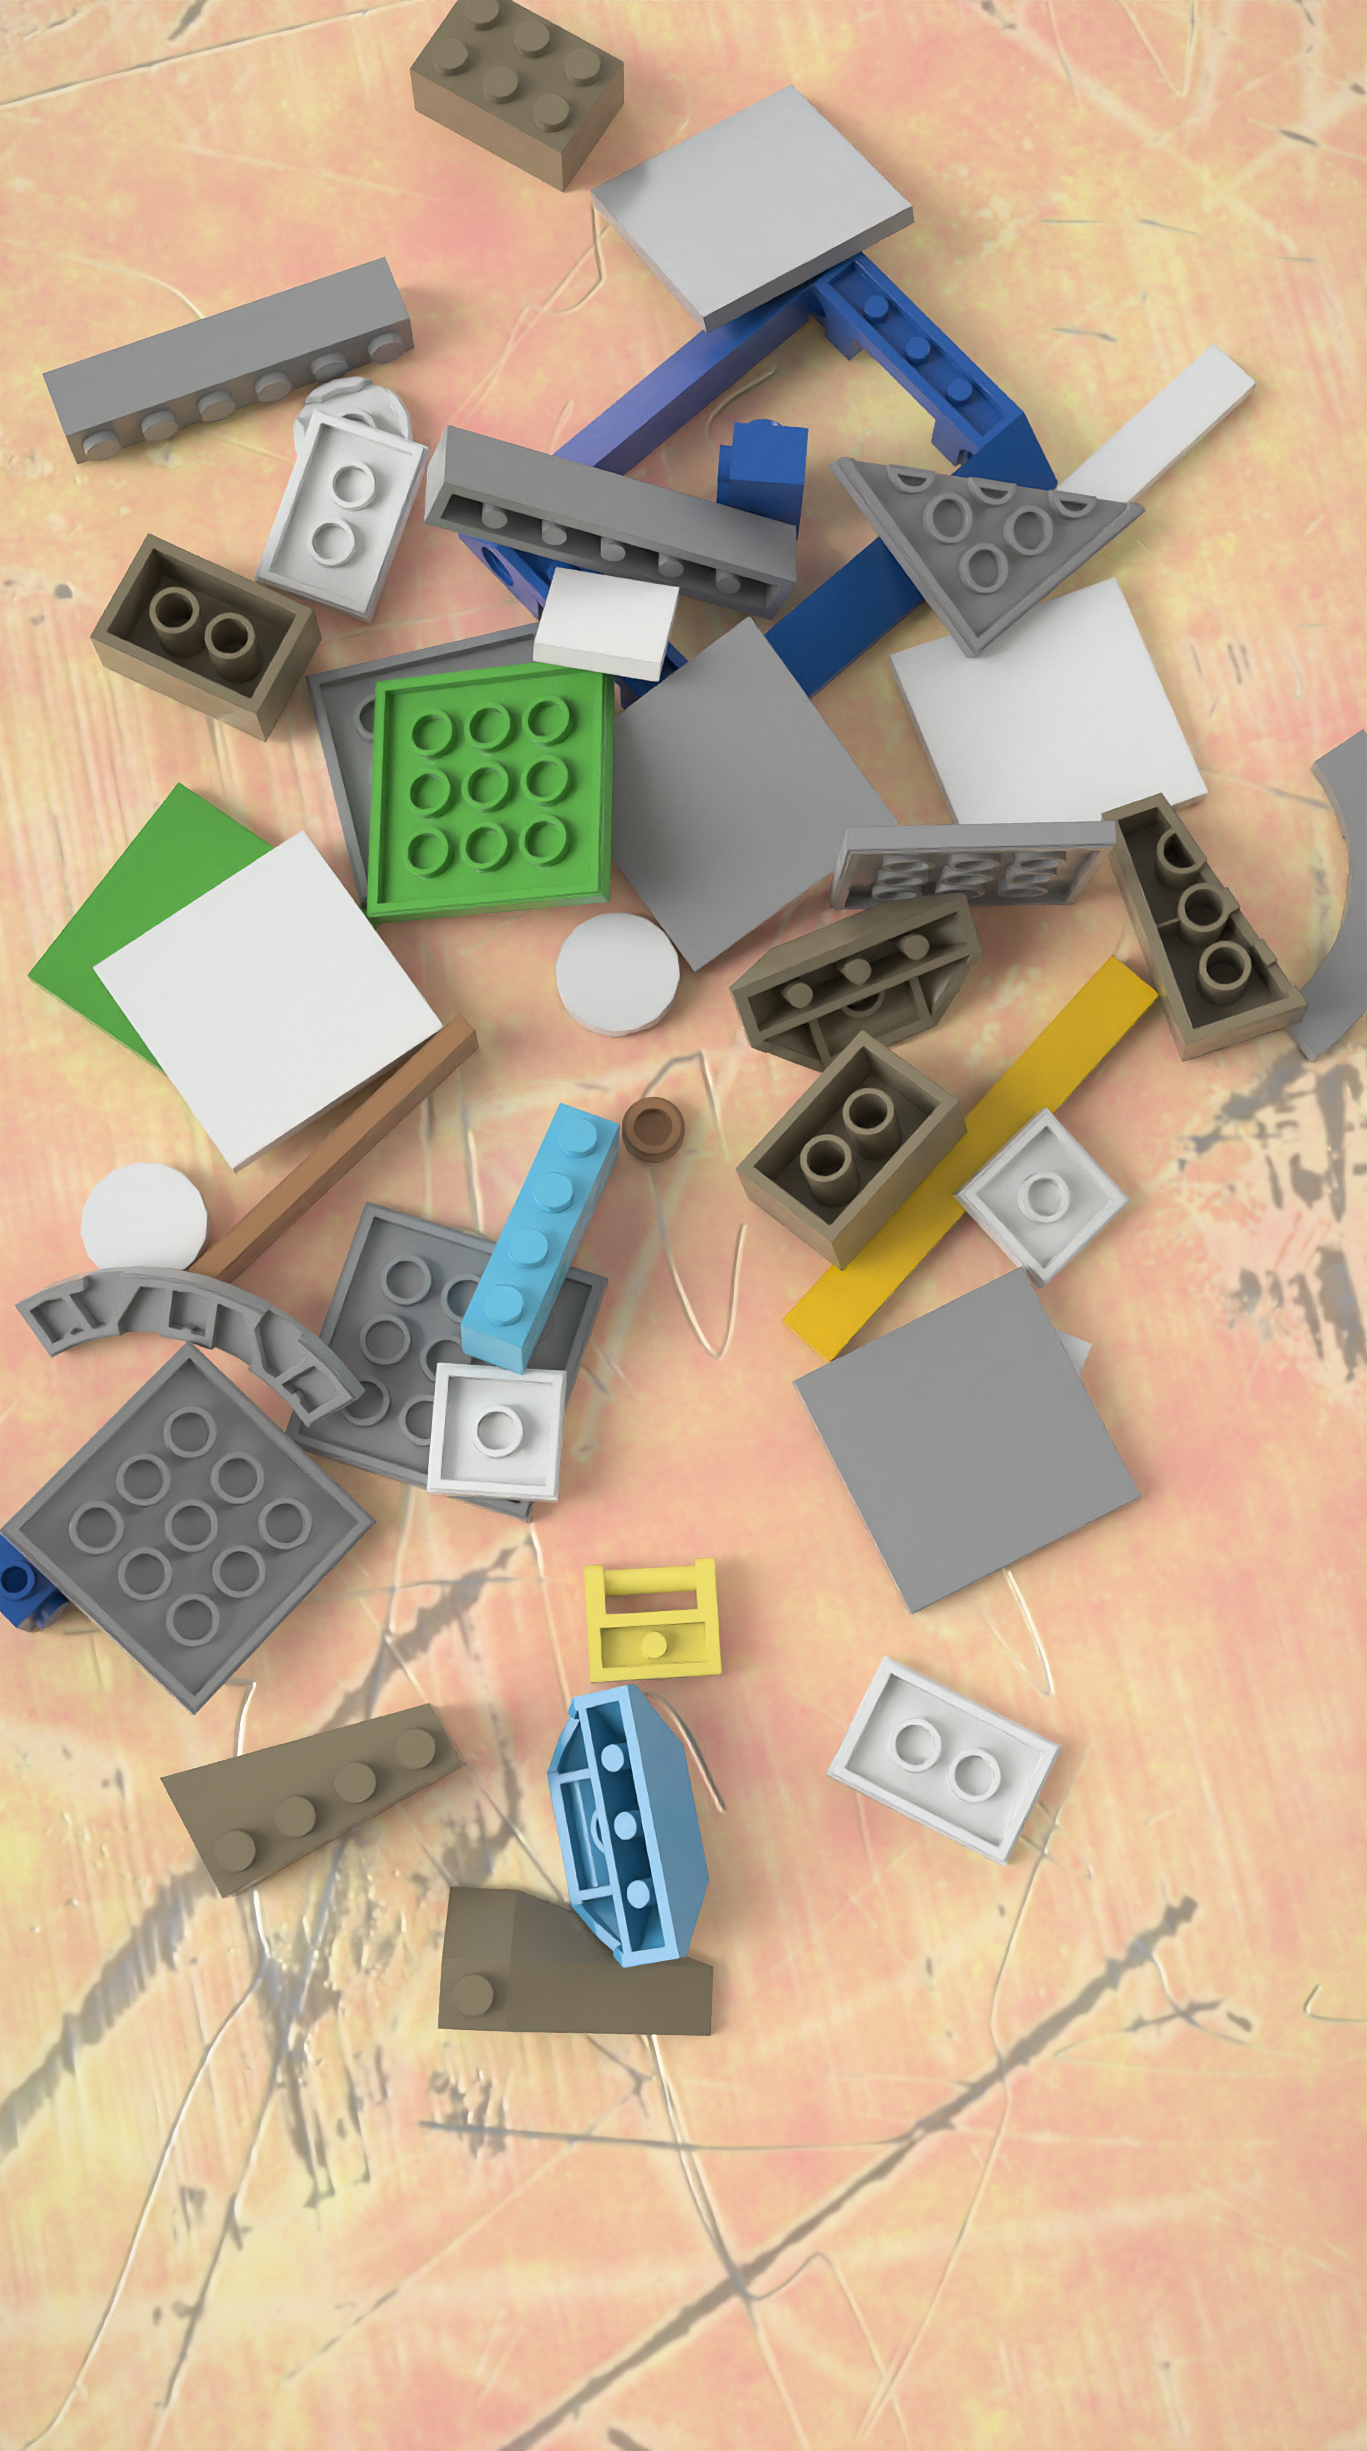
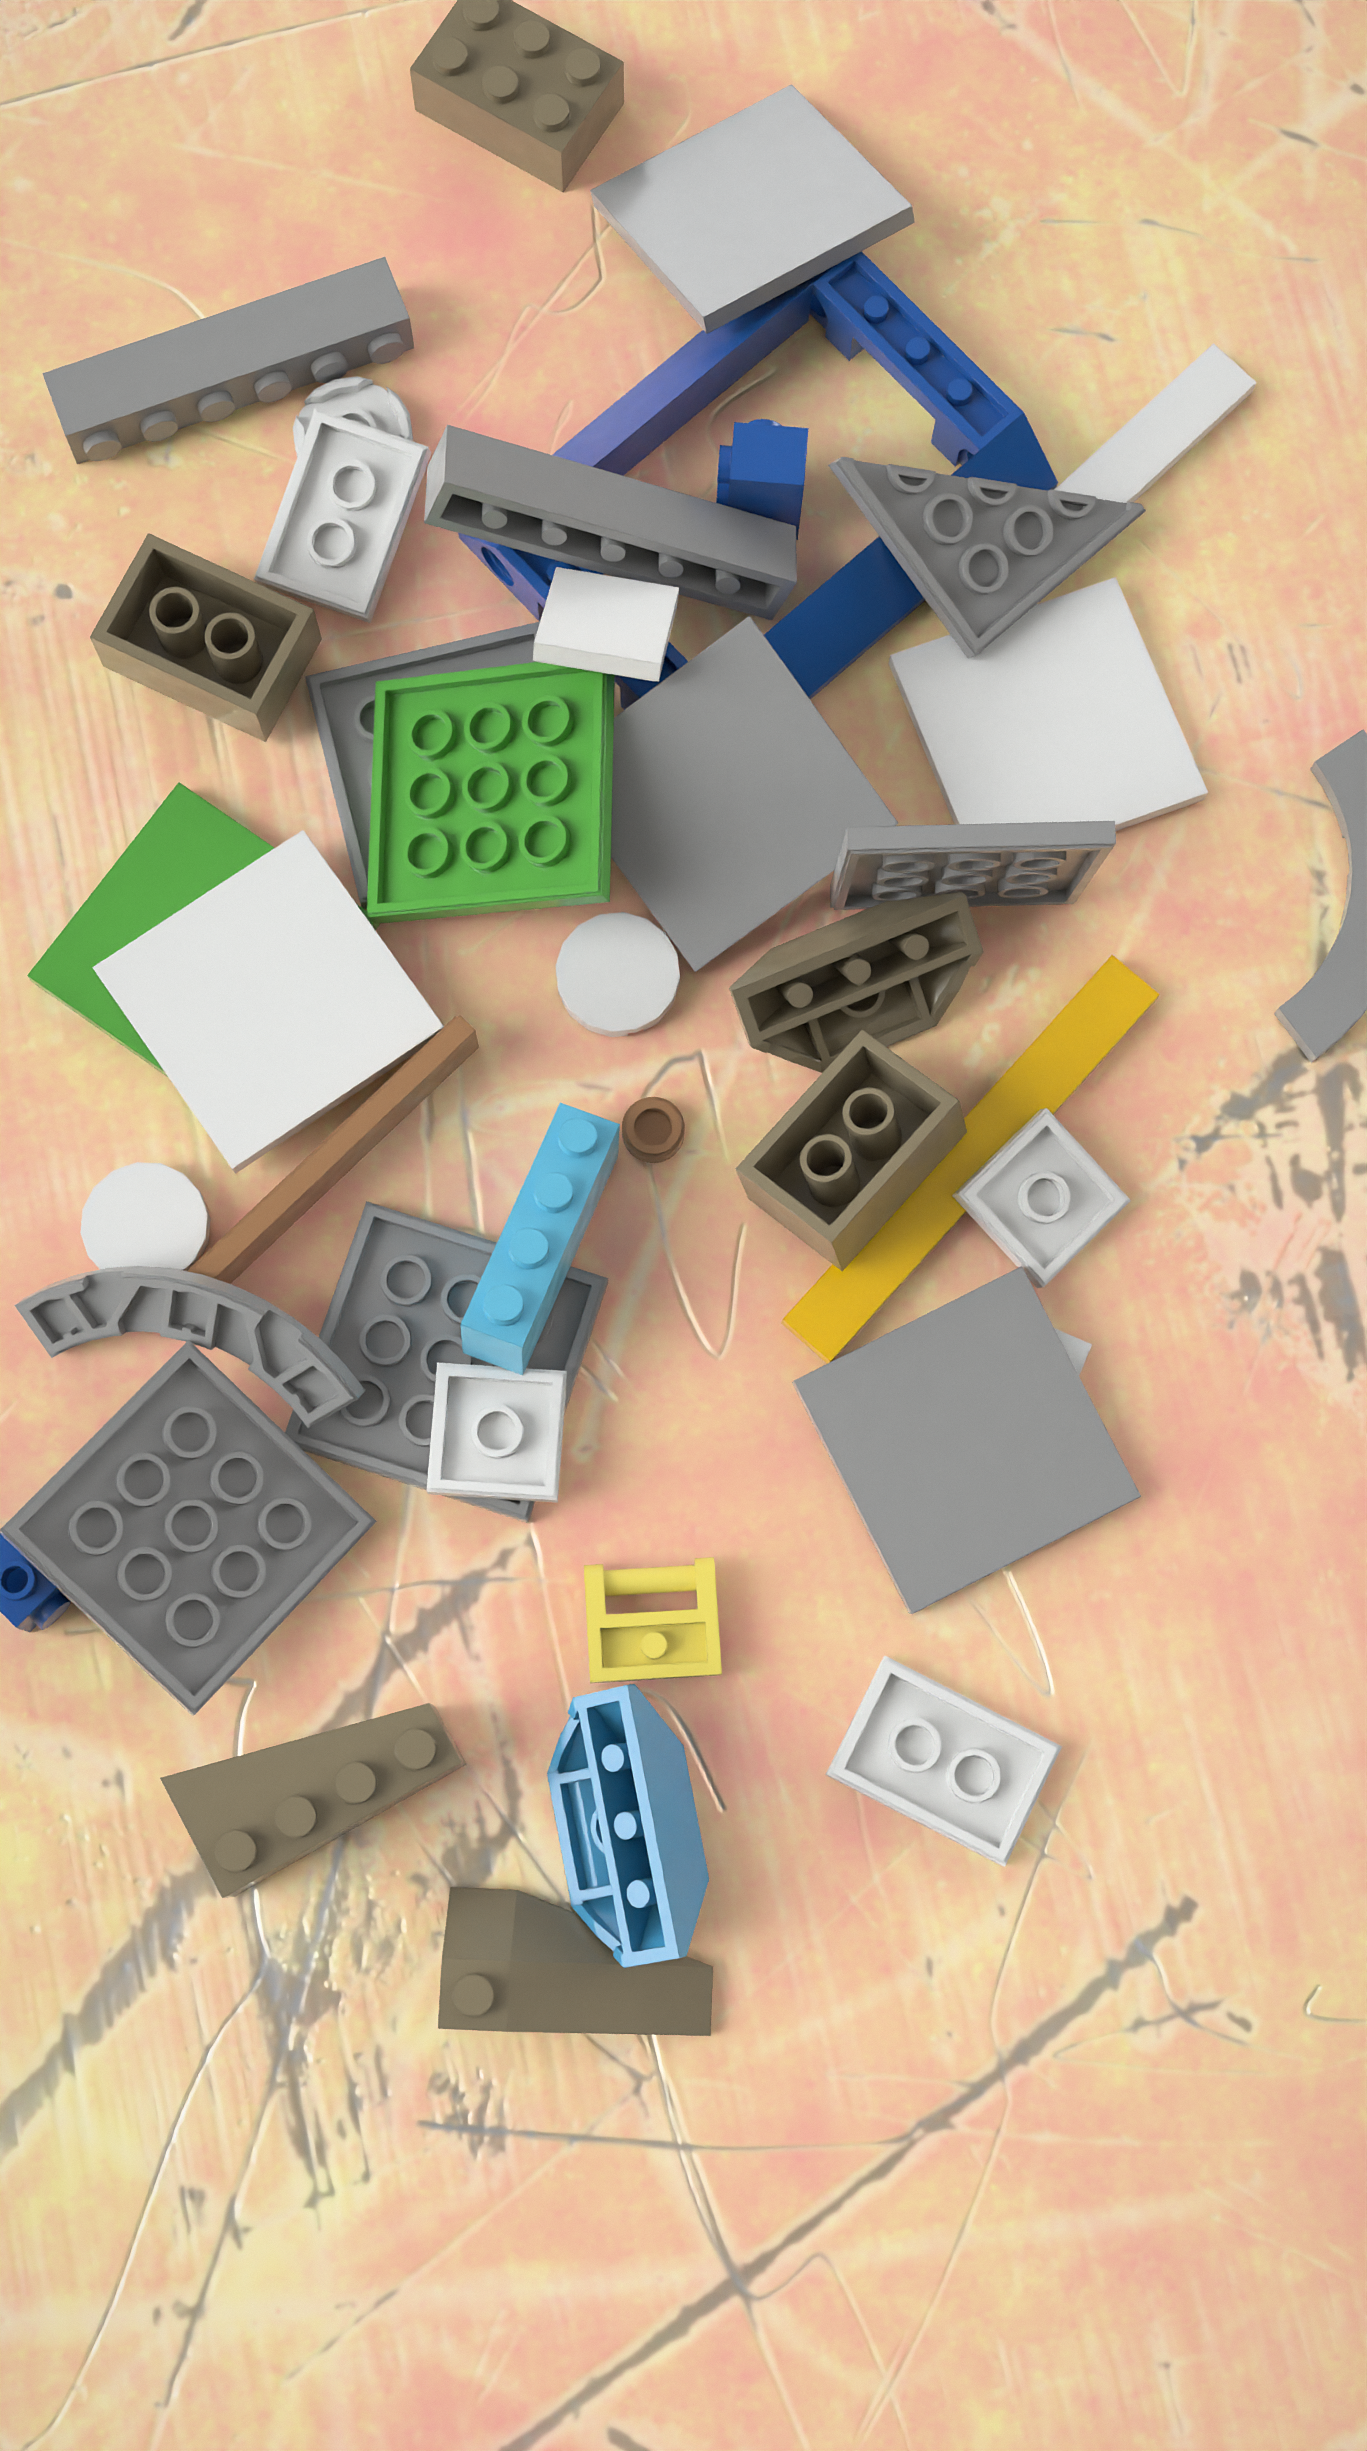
dark tan wedge [1101,792,1308,1062] -> none

